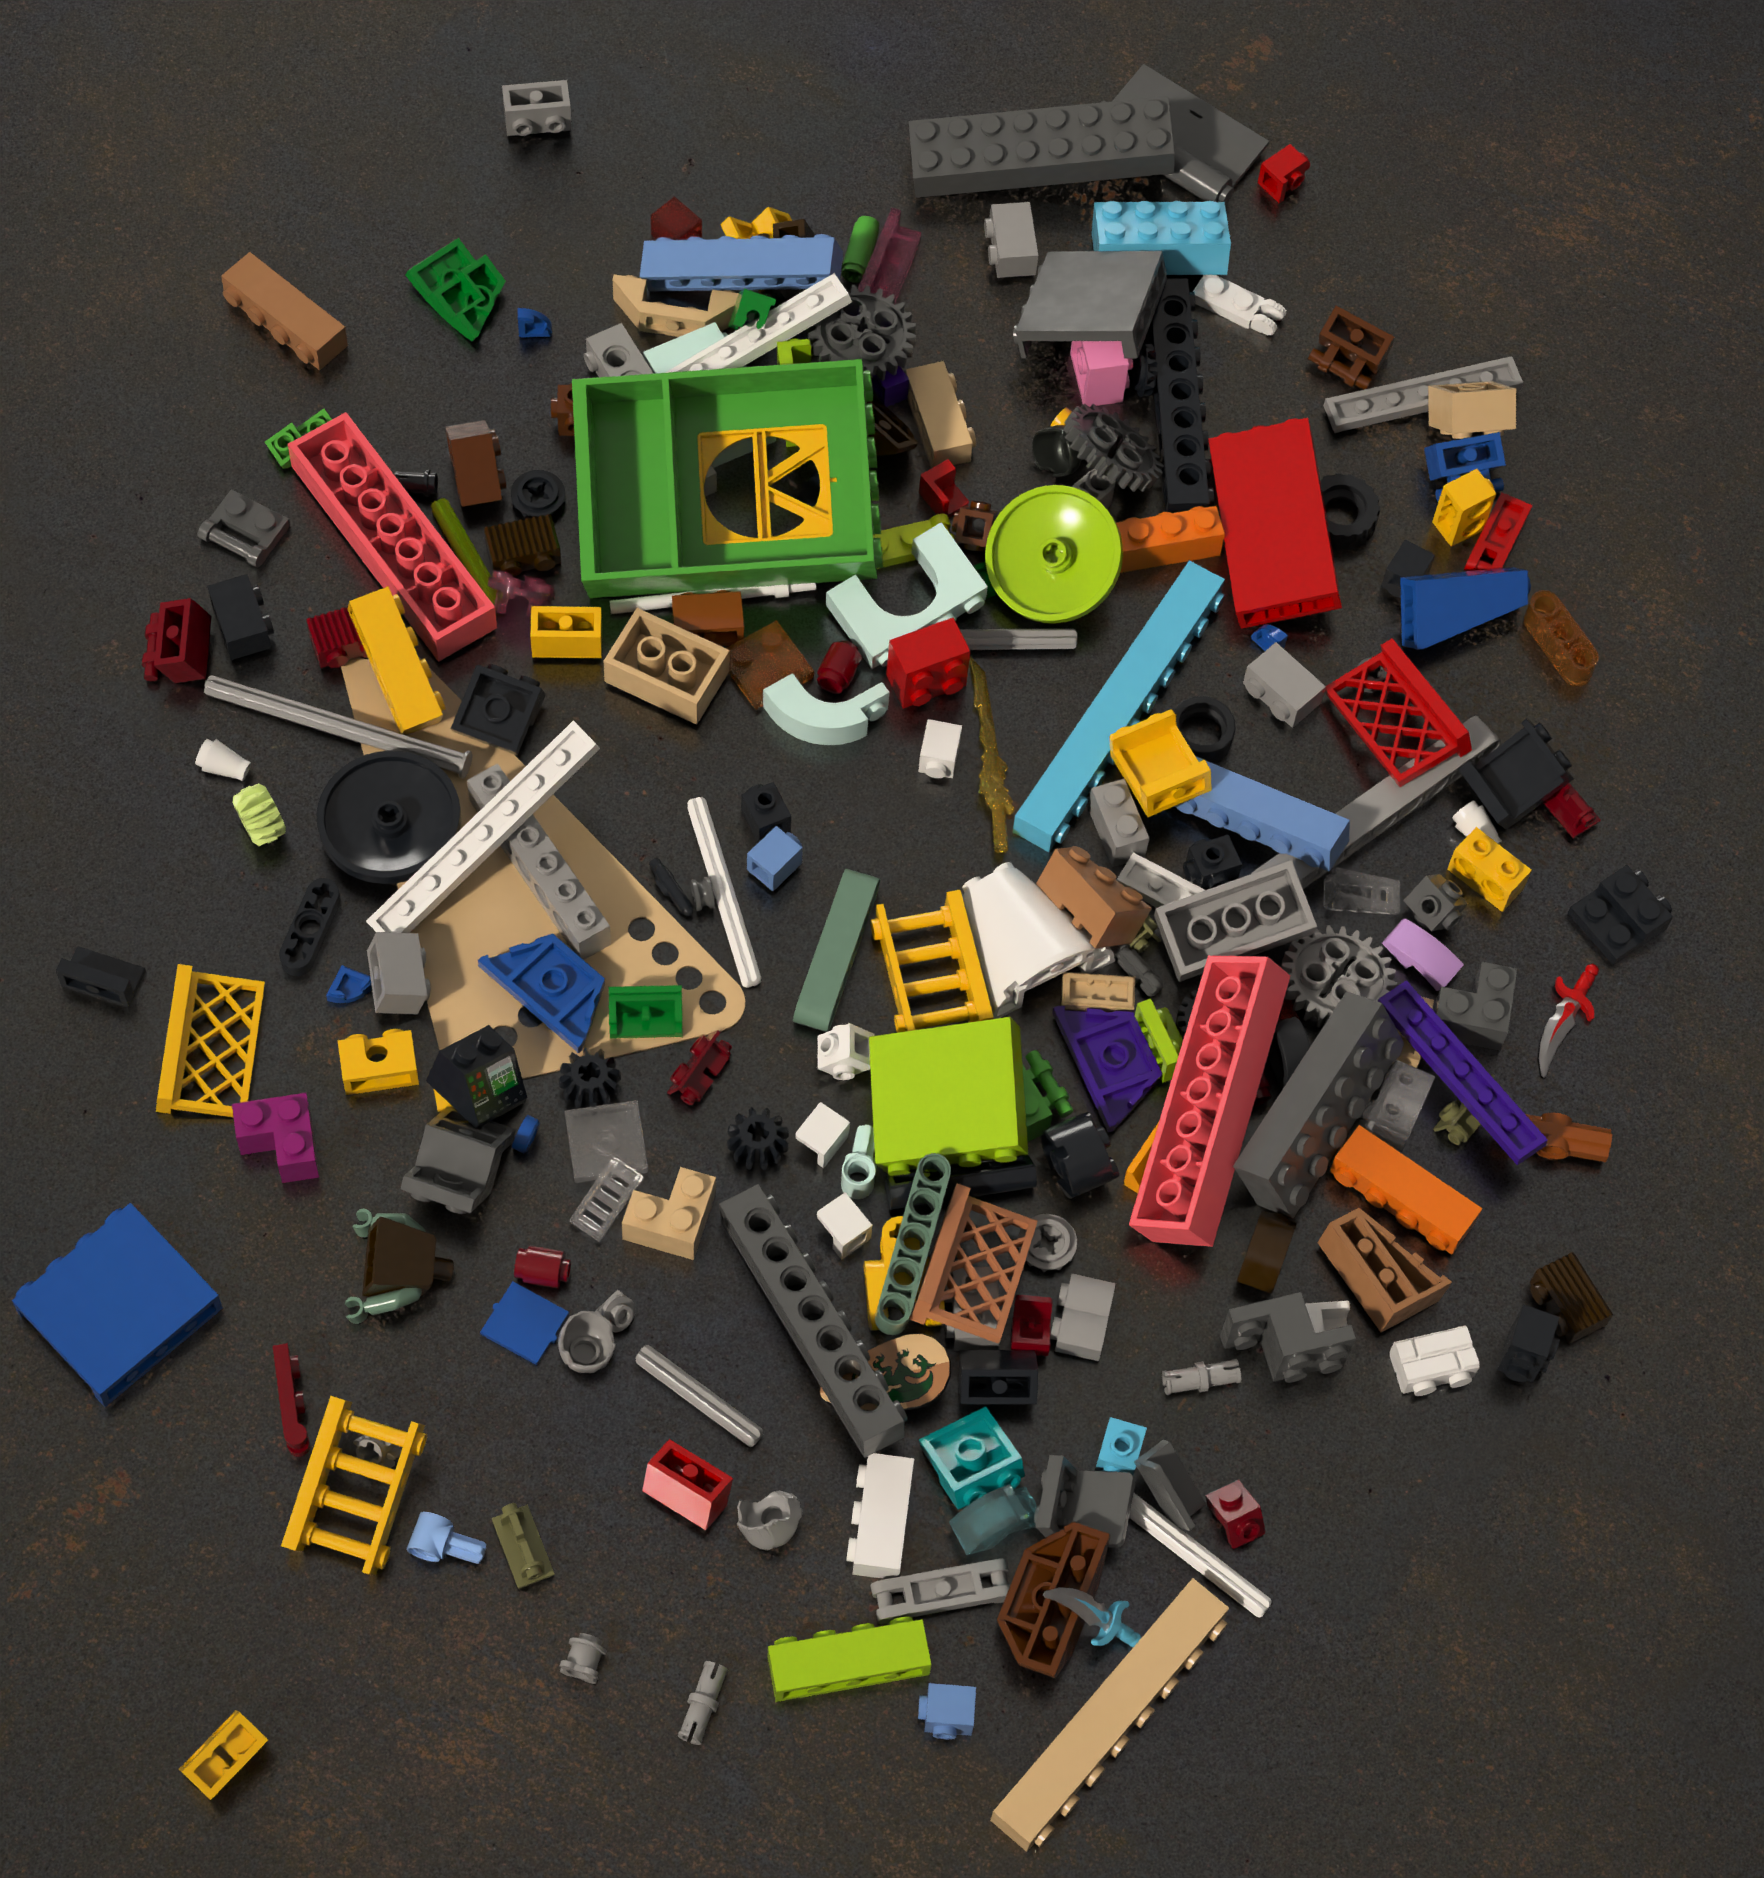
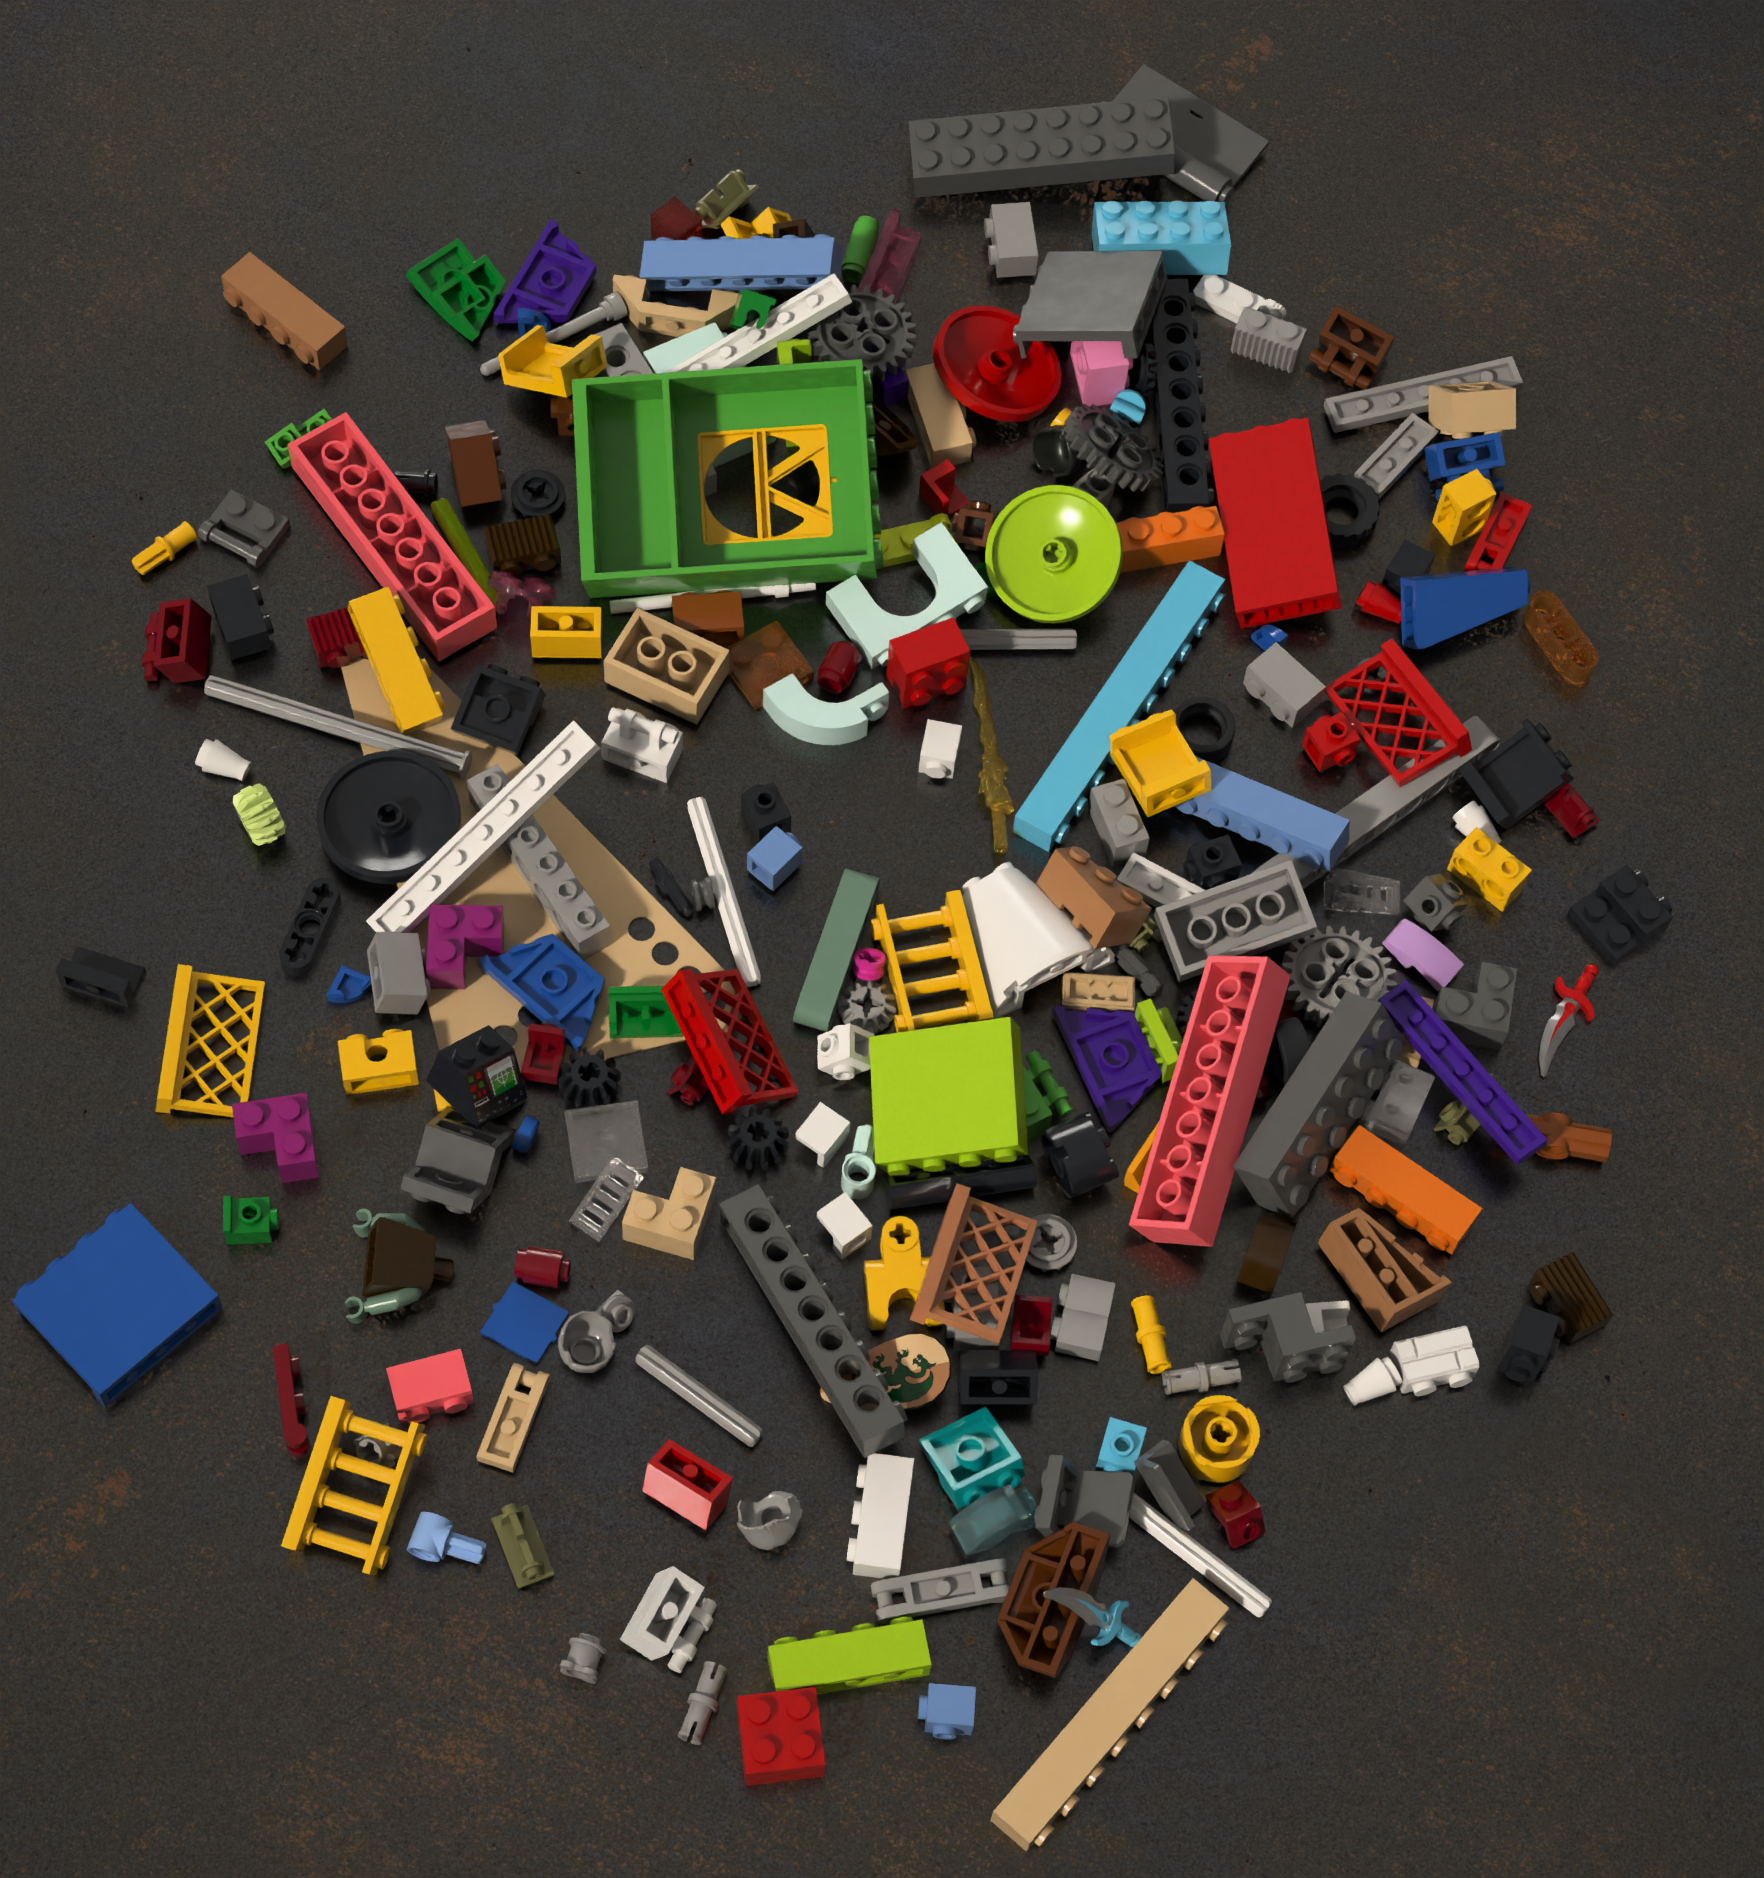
yellow brick [179,1710,268,1800] -> none
light grey brick [502,80,572,136] -> none
sand green beam [875,1153,951,1335] -> none
red brick [1257,144,1310,203] -> none
none -> yellow axle [132,521,198,575]
none -> green brick [223,1196,279,1245]
none -> coral brick [386,1349,474,1423]
none -> magenta brick [426,904,505,989]
none -> tan plate [476,1363,551,1473]
none -> light grey piece [480,291,628,376]
none -> dark purple wing [494,219,597,323]
none -> yellow panel [498,325,608,398]
none -> dark red bracket [521,1023,567,1085]
none -> white brick [601,707,683,783]
none -> white brick [620,1566,717,1673]
none -> red fence [661,969,799,1114]
none -> olive hinge [694,169,759,229]
none -> red brick [737,1687,825,1786]
none -> light grey gear [838,980,896,1034]
none -> dark pink bush [852,948,886,981]
none -> red dish [933,305,1062,422]
none -> medium azure plate [1109,389,1146,424]
none -> yellow pin [1131,1295,1172,1374]
none -> yellow brick [1178,1395,1260,1483]
none -> light grey brick [1231,307,1307,373]
none -> red brick [1302,712,1360,772]
none -> white cone [1343,1357,1403,1405]
none -> light grey plate [1353,413,1439,499]
none -> red cone [1355,580,1401,624]

